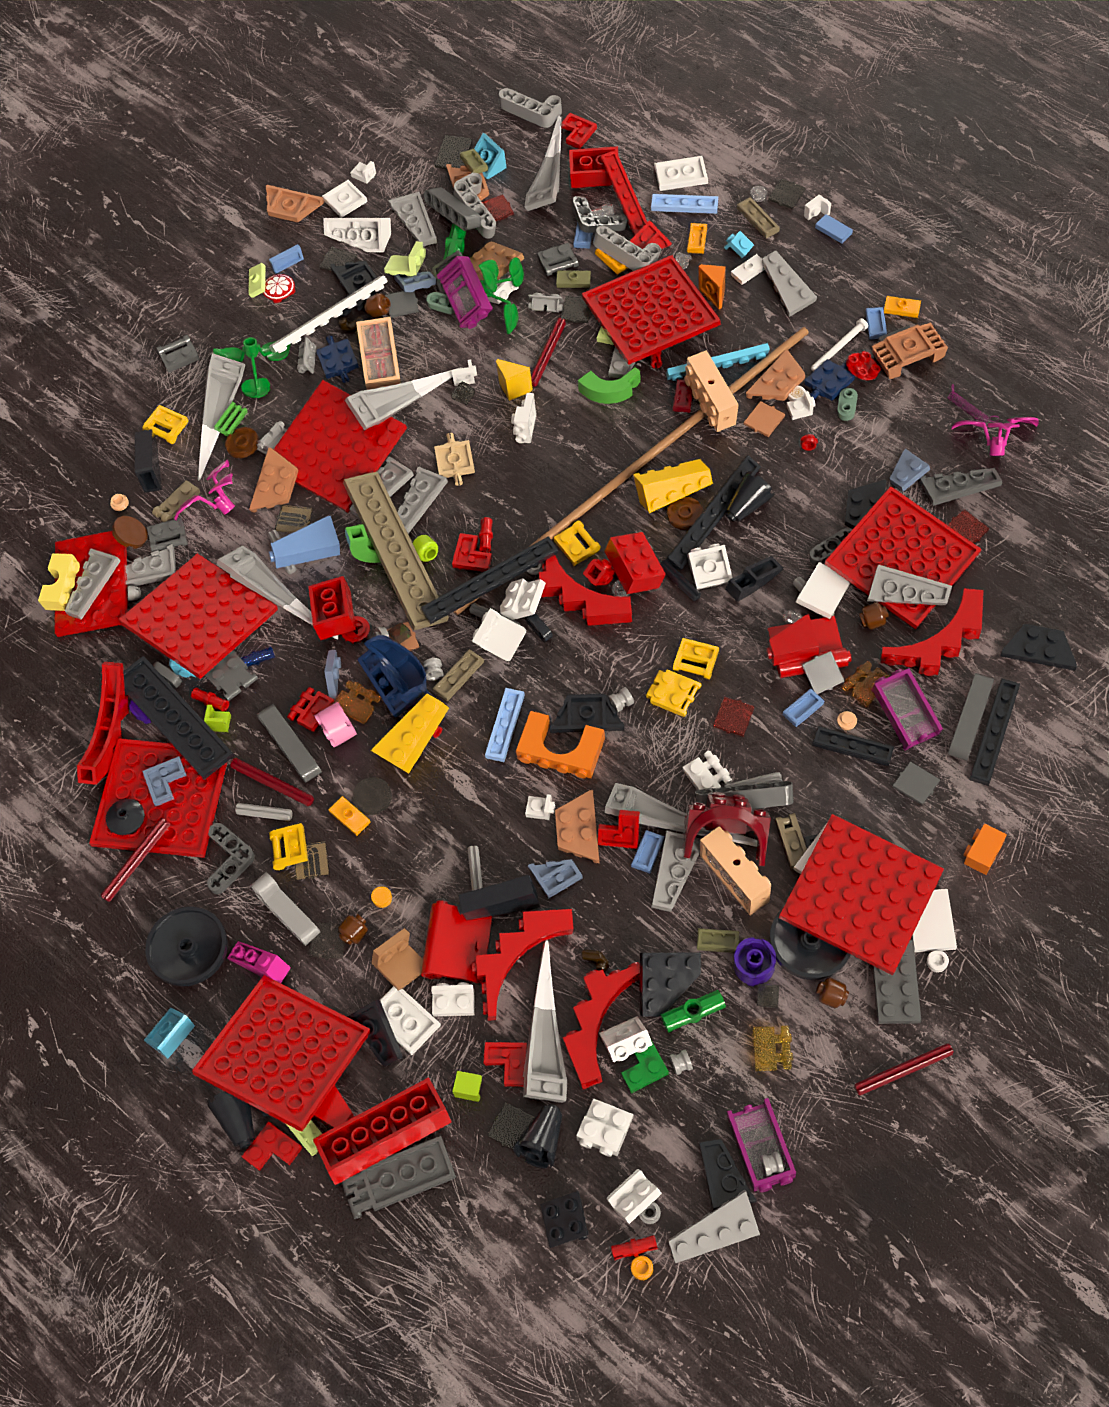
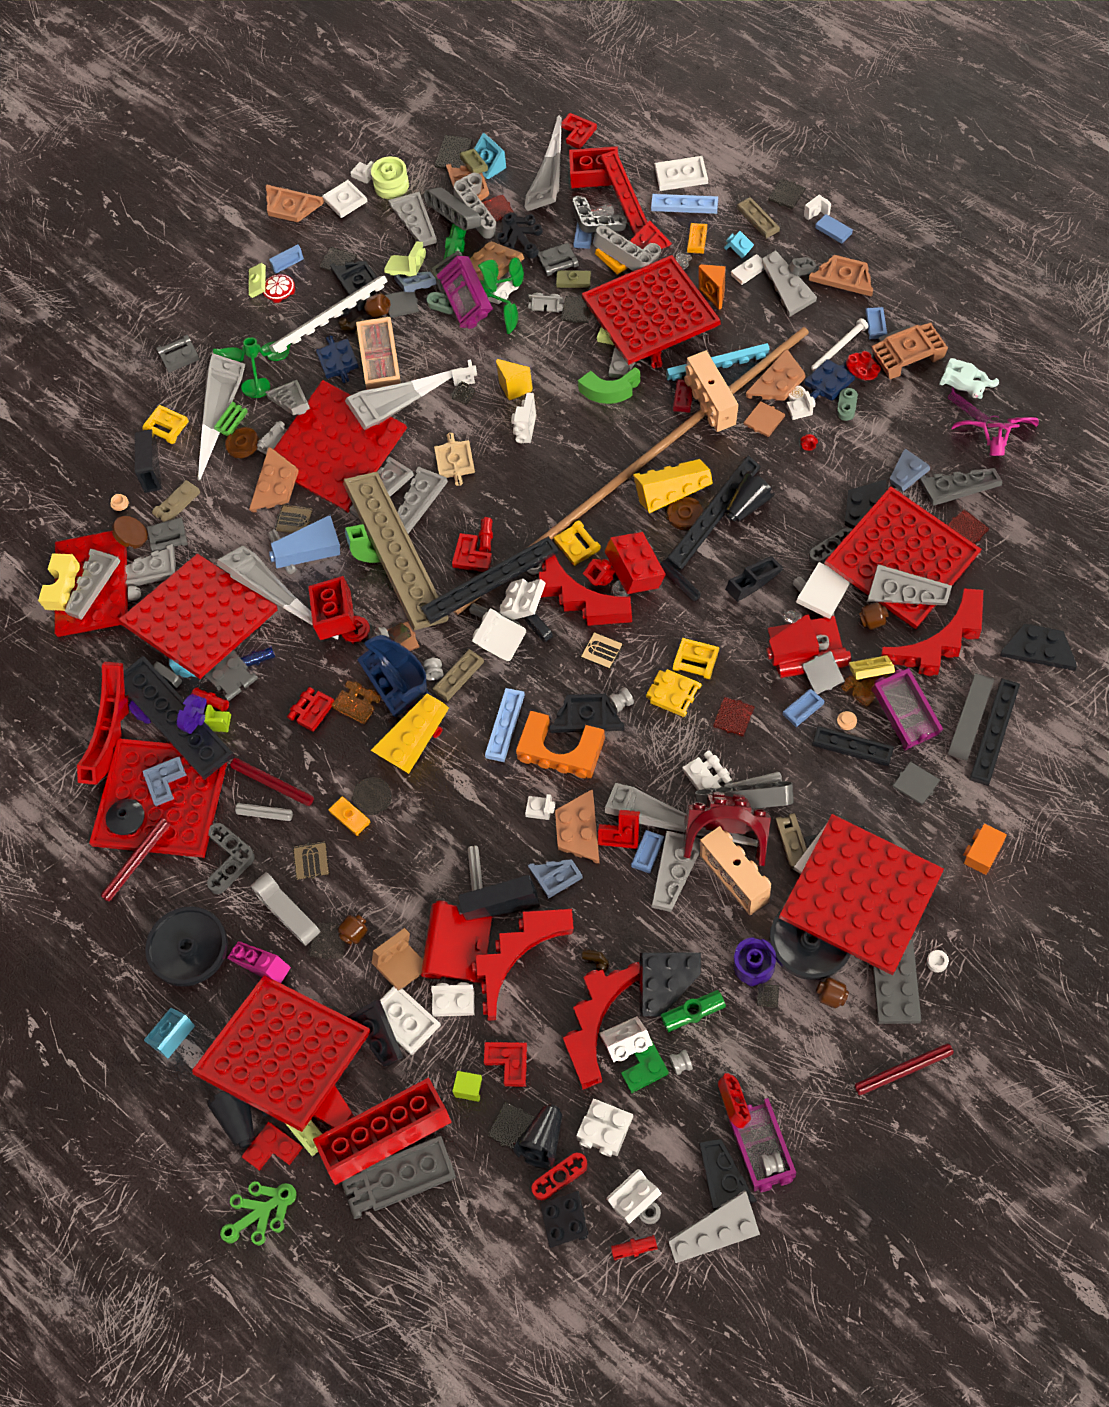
dark pink plant [174,460,235,521] -> none
dark grey beam [256,704,322,783] -> none
yellow plate [269,823,308,870] -> none
light grey hinge [297,337,317,374] -> none
bright pink brick [315,702,357,747] -> none
white wedge [323,218,391,252] -> none
sand blue wing [324,650,341,701] -> none
light orange tile [371,887,392,908] -> none
lime head [413,535,438,562] -> none
light grey beam [499,88,562,128] -> none
light grey plate [523,940,567,1103] -> none
dark red axle [531,318,566,387] -> none
light orange tile [631,1256,653,1280] -> none
white plate [687,544,732,590] -> none
olive plate [697,928,739,953] -> none
clear plate [750,186,767,202] -> none
clear yellow plate [753,1026,794,1071] -> none
light orange plate [884,296,921,318] -> none
white tile [912,889,957,952] -> none
none -> dark purple plate [177,694,207,734]
none -> bright green plant [220,1182,296,1246]
none -> light grey wing [265,380,310,415]
none -> yellowish green wheel [371,156,409,199]
none -> black plant [497,212,543,259]
none -> red beam [532,1153,588,1201]
none -> piece [581,632,624,670]
none -> red beam [718,1073,751,1128]
none -> dark grey beam [788,257,816,276]
none -> nougat wing [809,255,873,297]
none -> light grey hinge [816,635,829,651]
none -> light yellow plate [849,655,895,680]
none -> light aqua animal [939,358,999,399]

